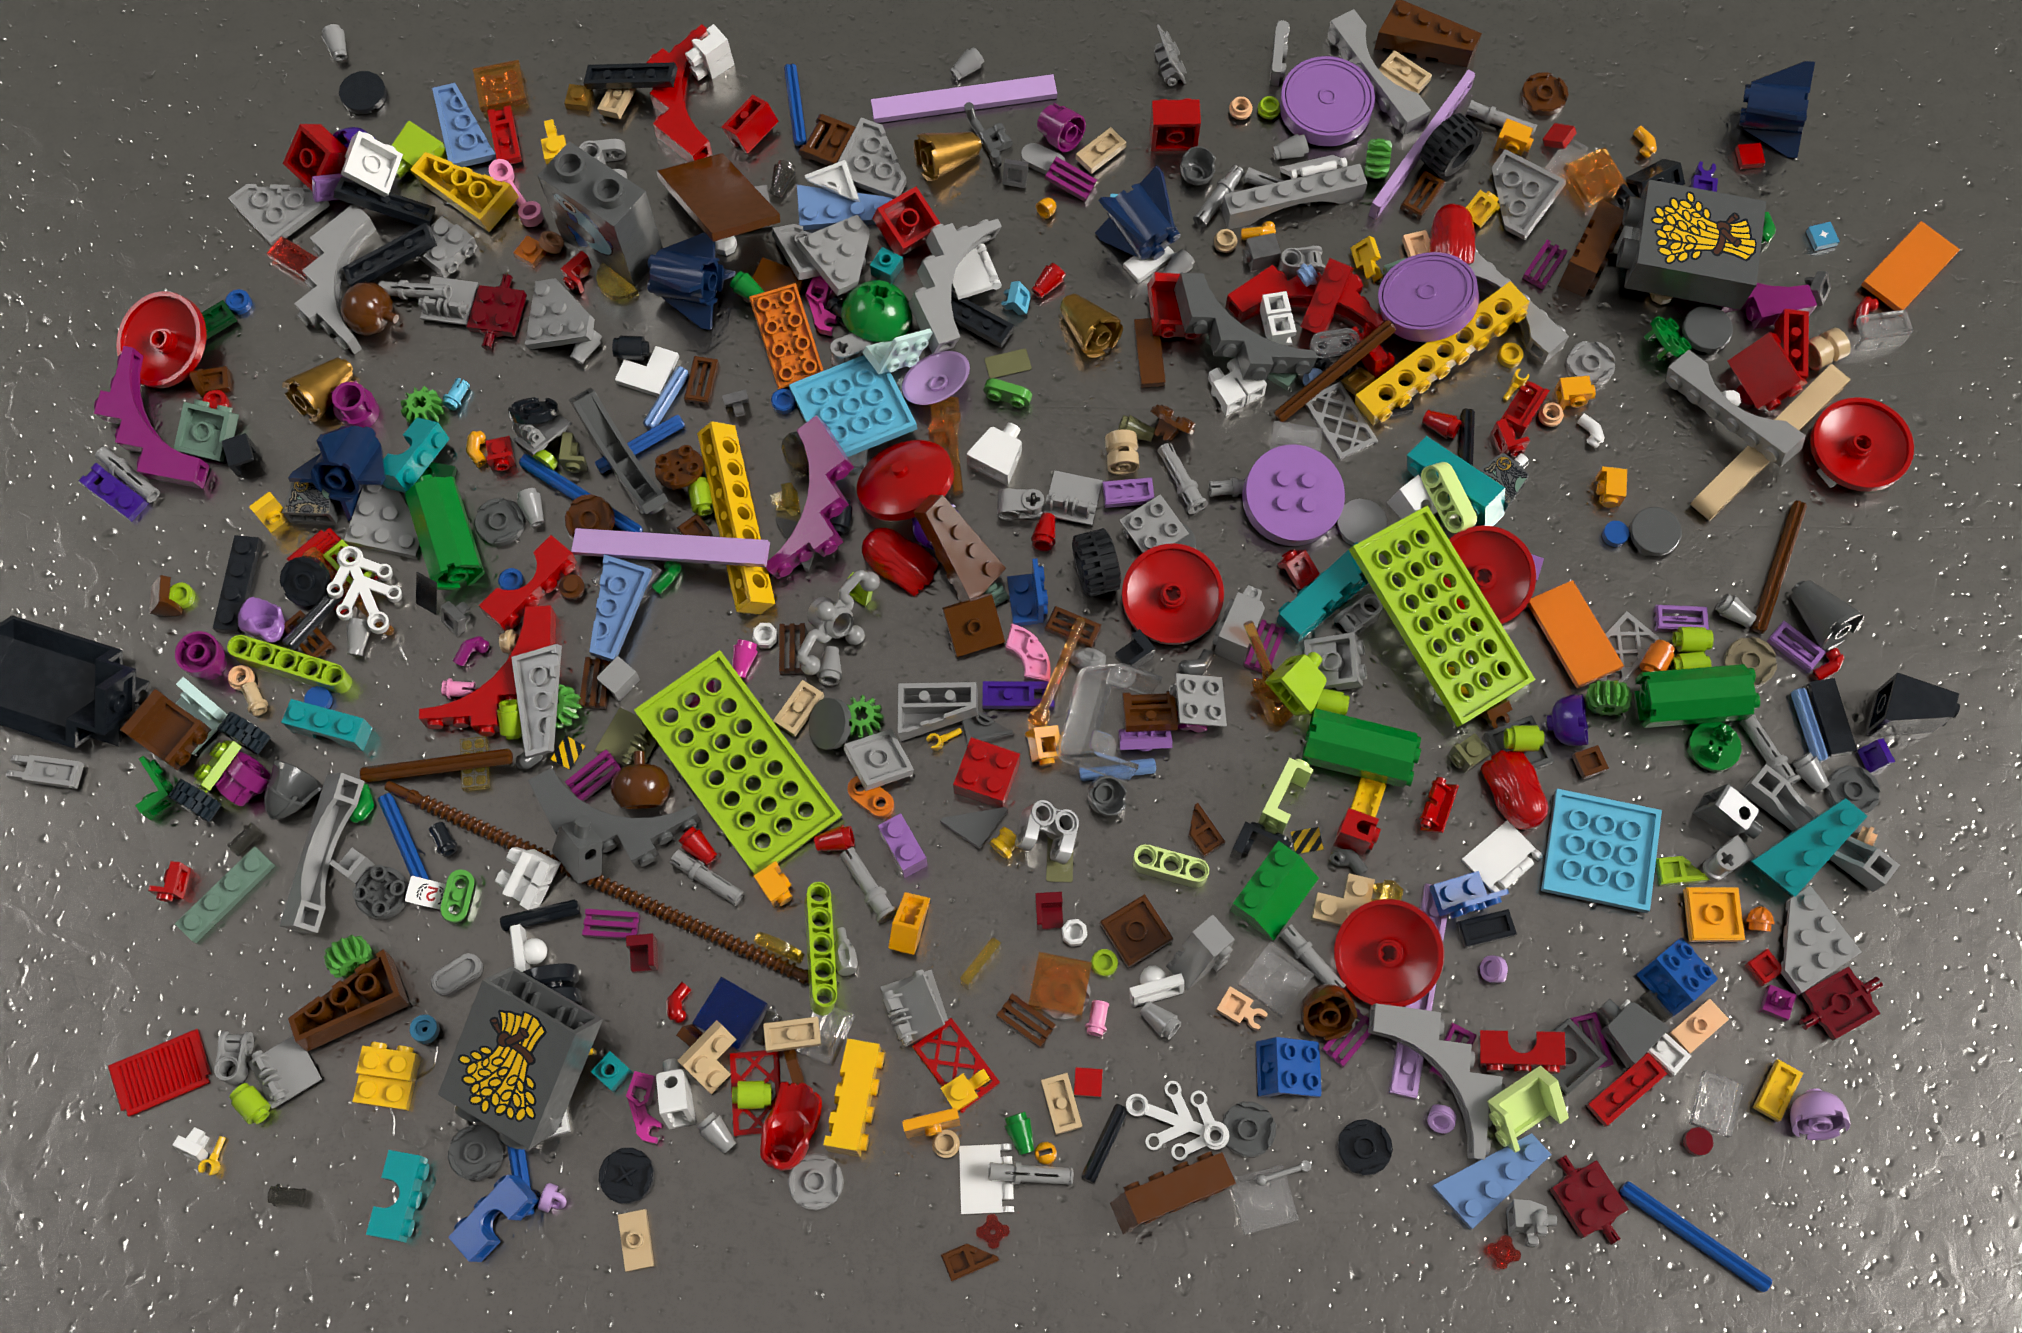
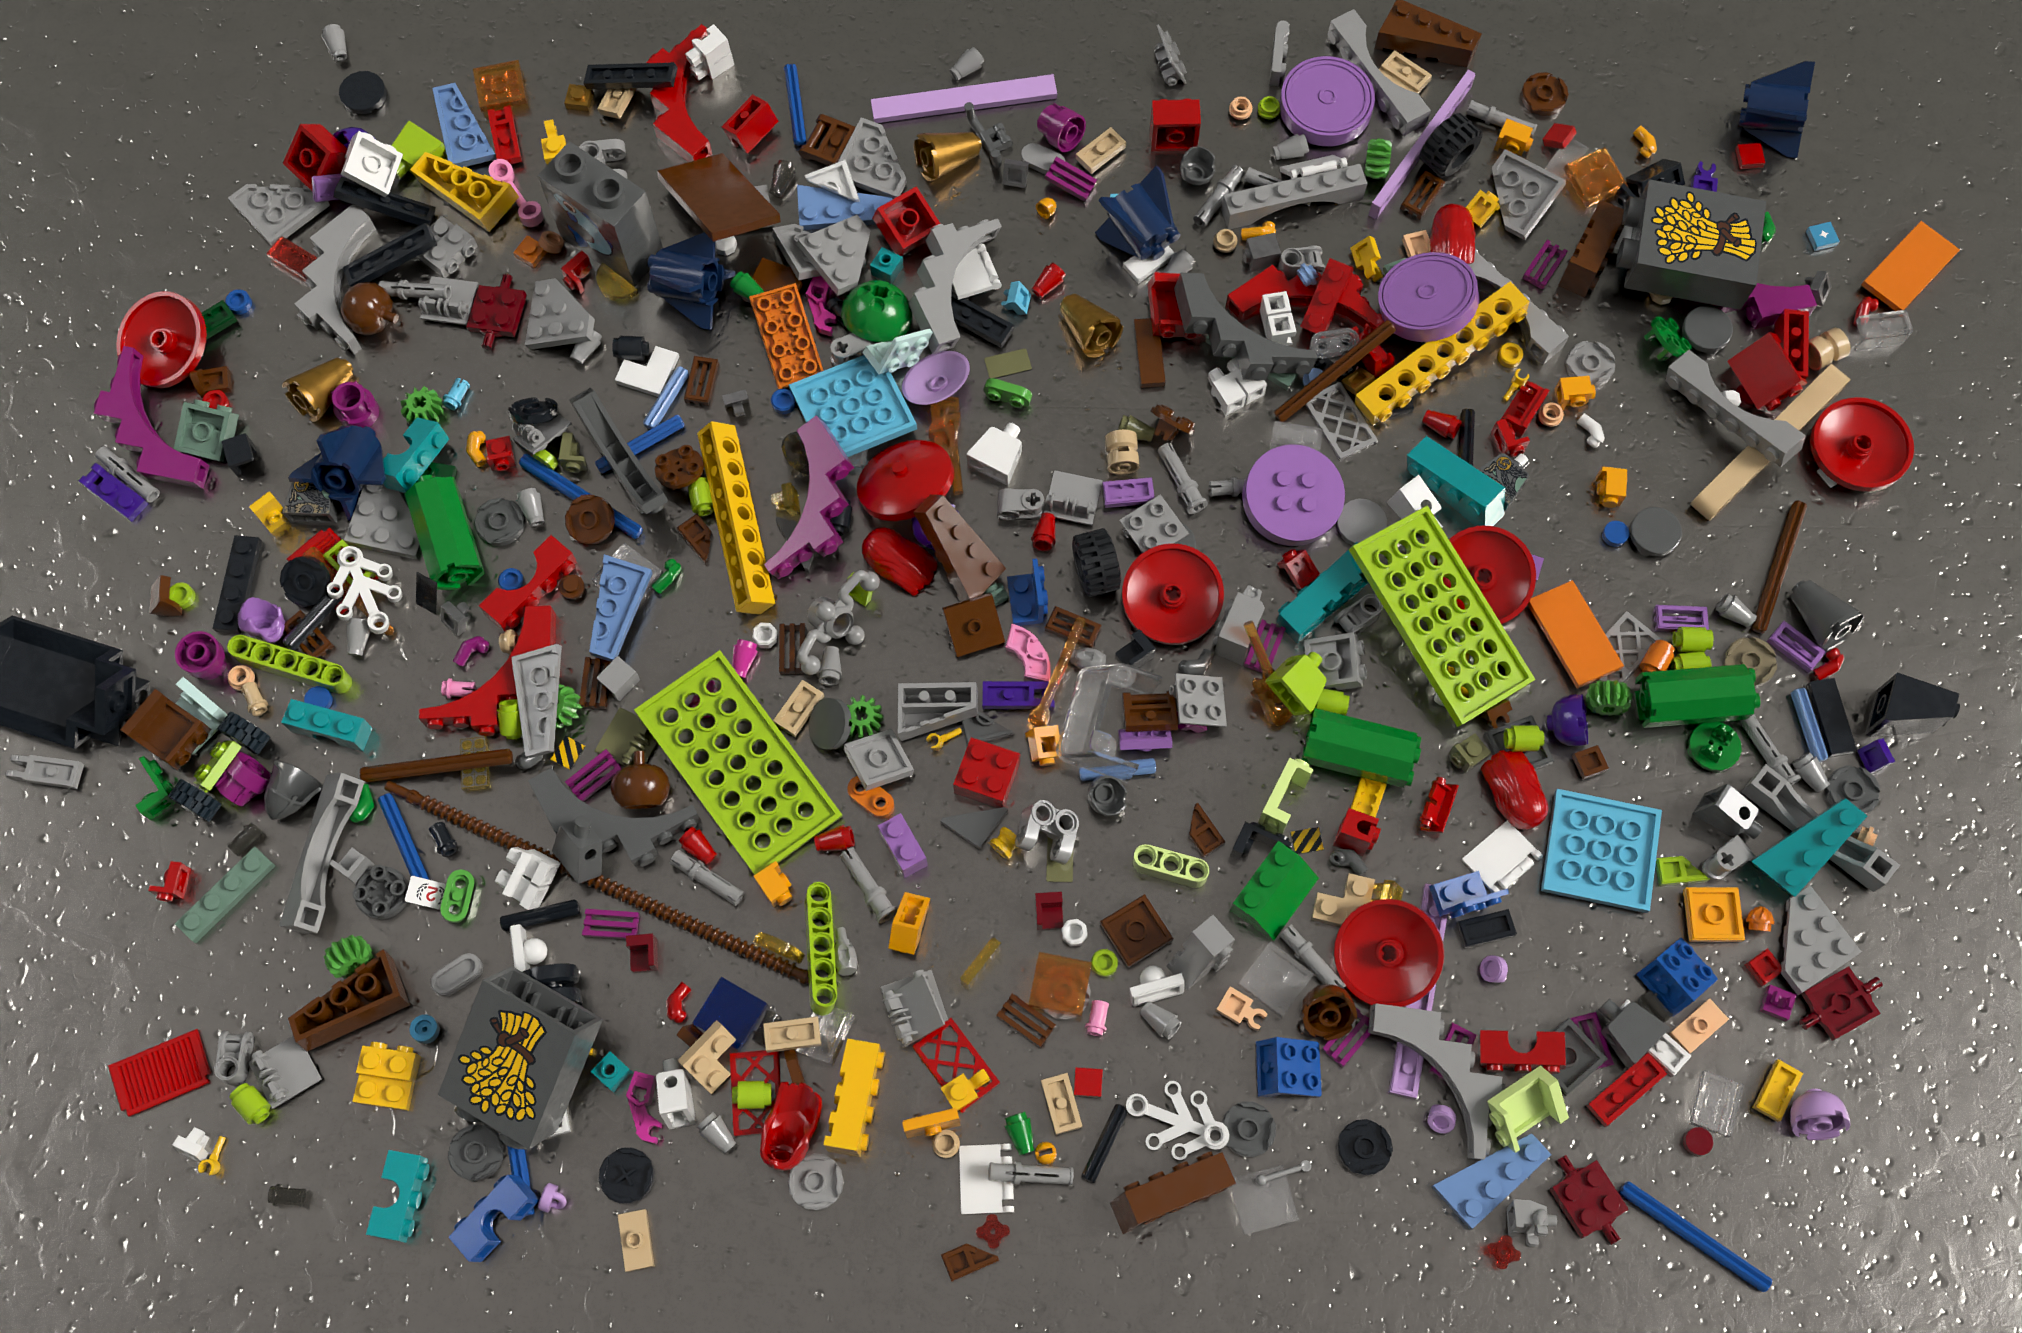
lavender tile [571,528,770,567] -> none
yellowish green beam [1421,462,1477,533] -> none

